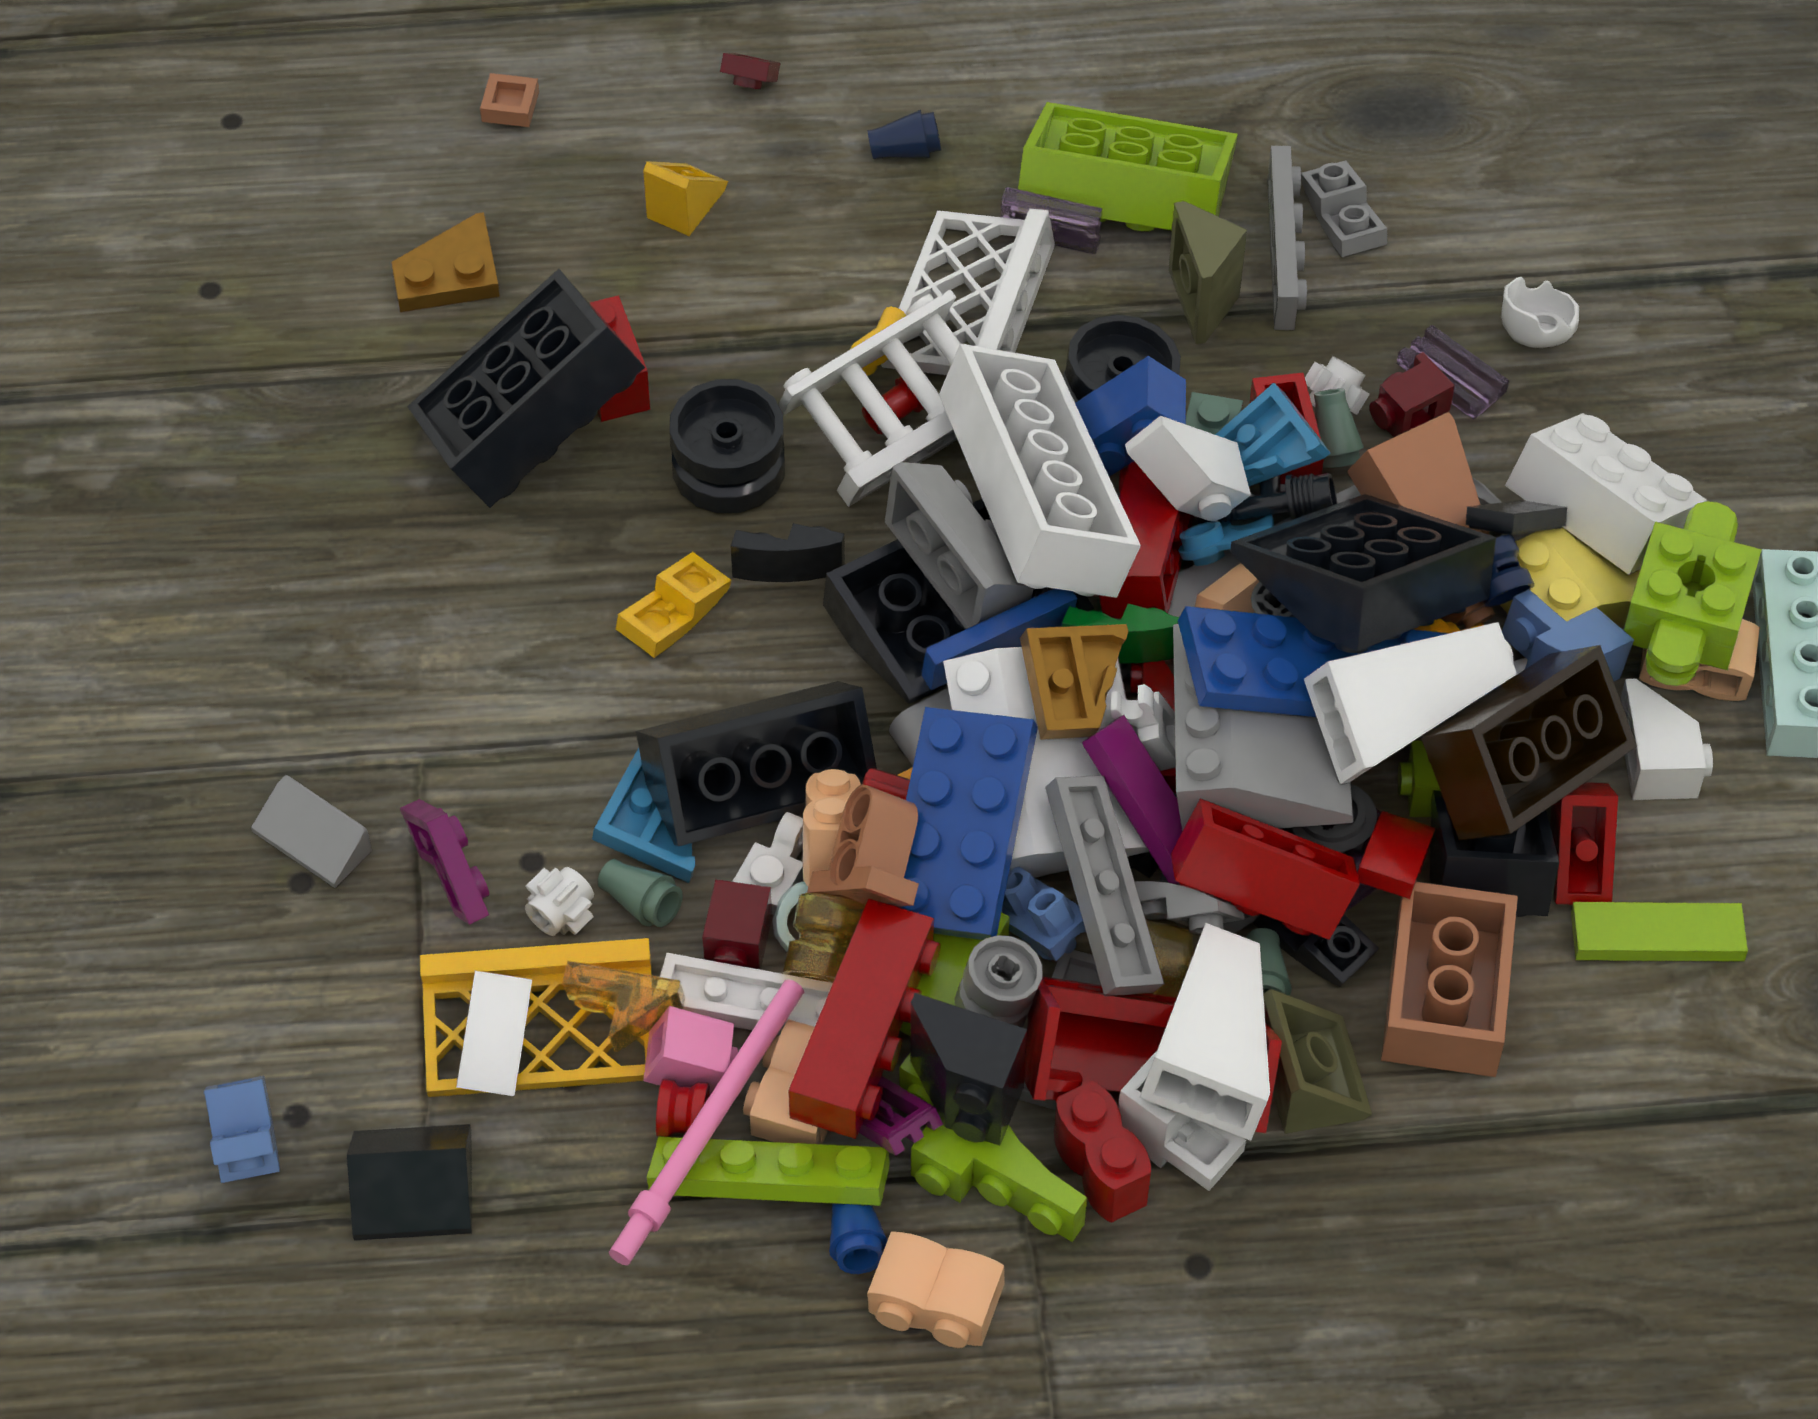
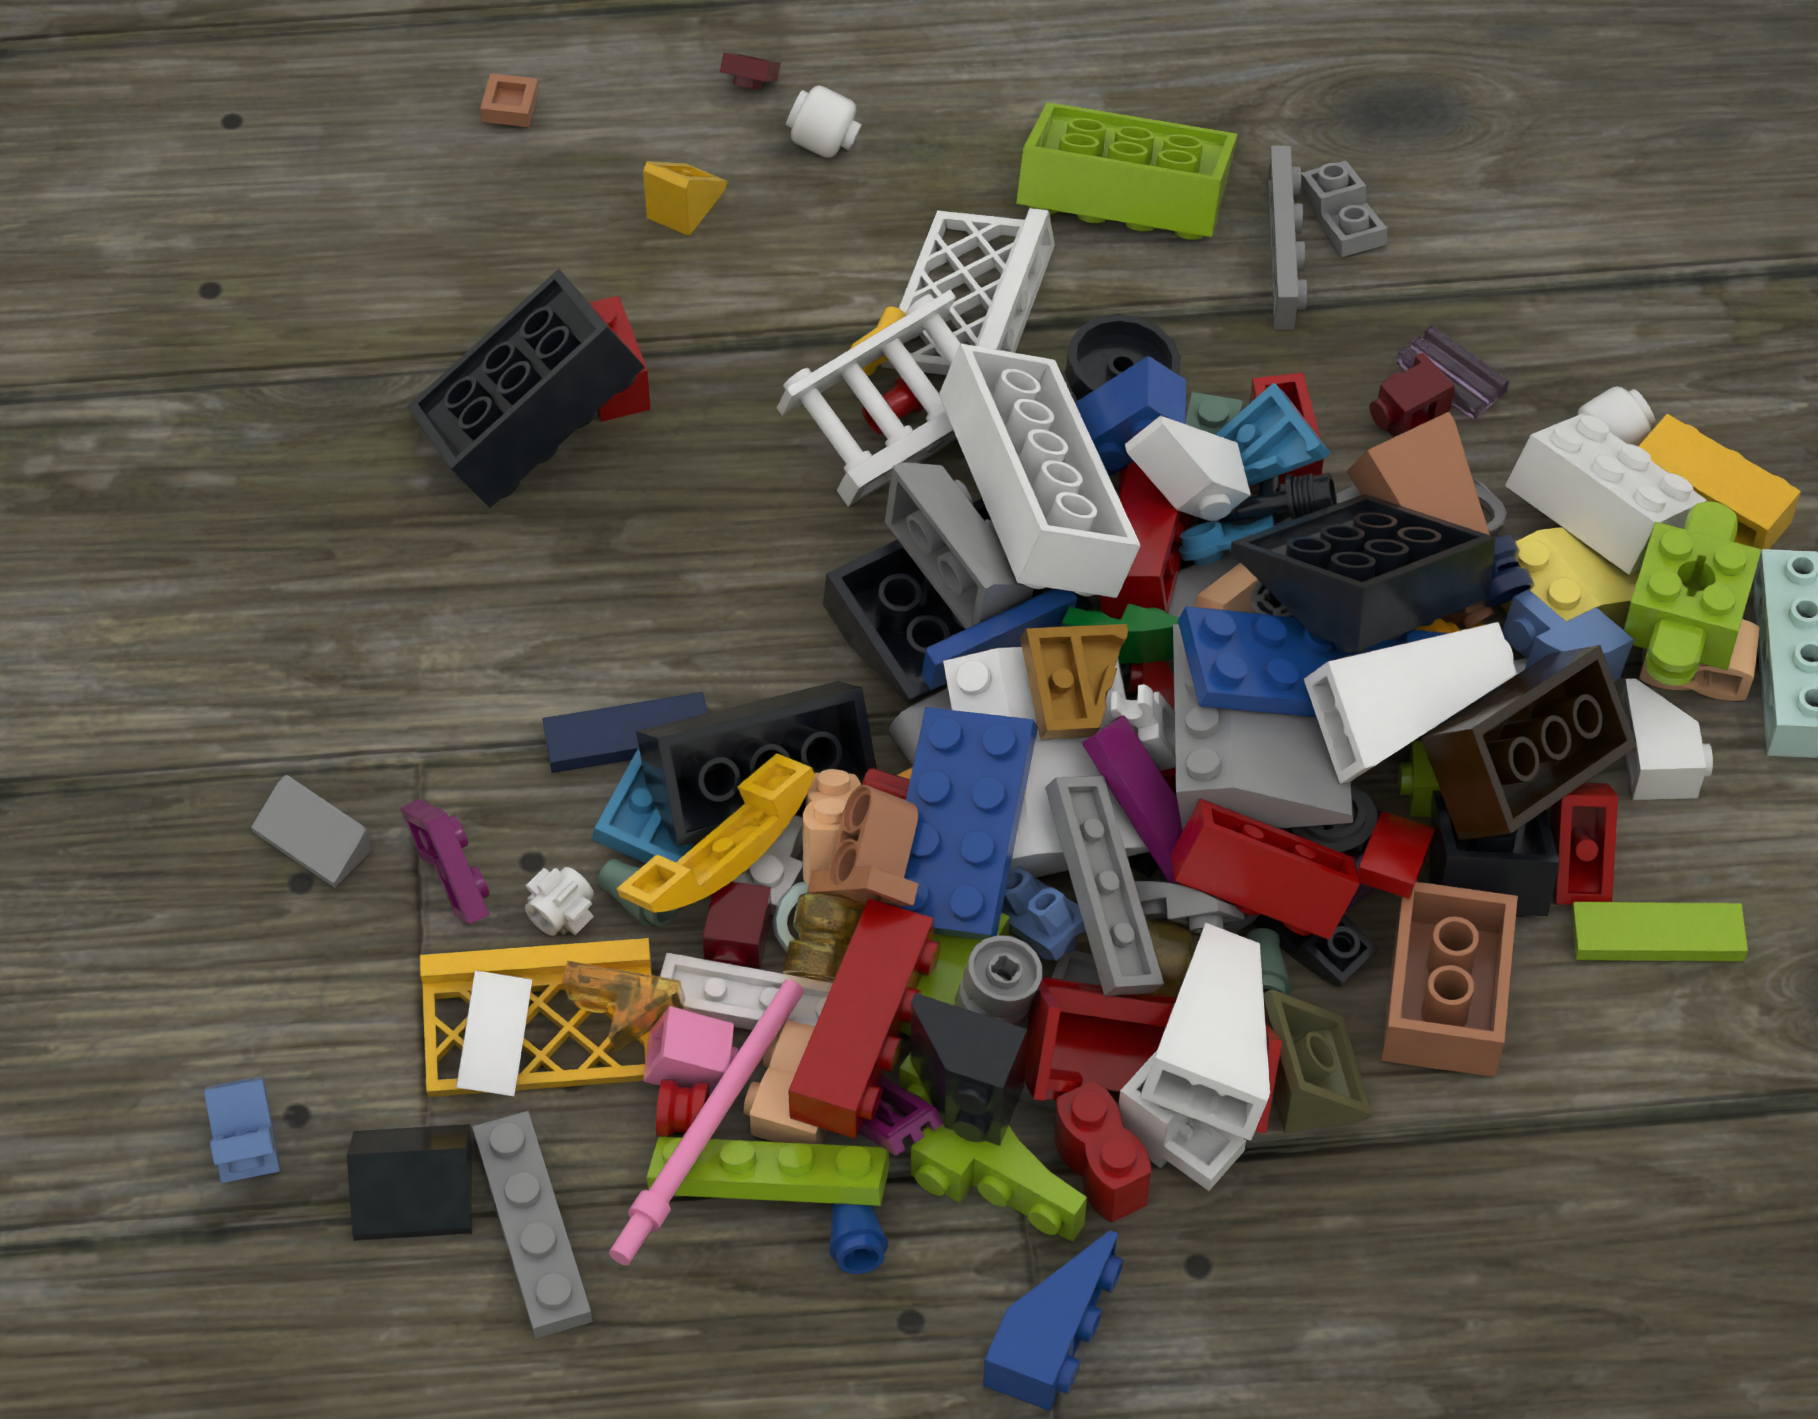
pearl gold wing [391,212,500,313] -> none
yellow slope [616,552,731,658] -> none
black wheel [669,379,785,513] -> none
black slope [731,523,845,582] -> none
dark blue cone [867,109,941,159] -> none
light nougat brick [867,1232,1005,1348] -> none
tile [1001,187,1102,254] -> none
olive slope [1168,201,1247,345] -> none
white gear [1305,356,1370,415] -> none
sand green cone [1314,388,1364,468] -> none
black tile [1466,500,1567,535] -> none
white hair [1501,277,1579,348] -> none
none -> light grey plate [472,1111,593,1339]
none -> dark blue tile [542,692,708,773]
none -> yellow slope [616,753,815,913]
none -> white head [785,85,862,158]
none -> blue slope [983,1230,1124,1411]
none -> white head [1578,386,1655,446]
none -> yellow brick [1638,414,1801,549]

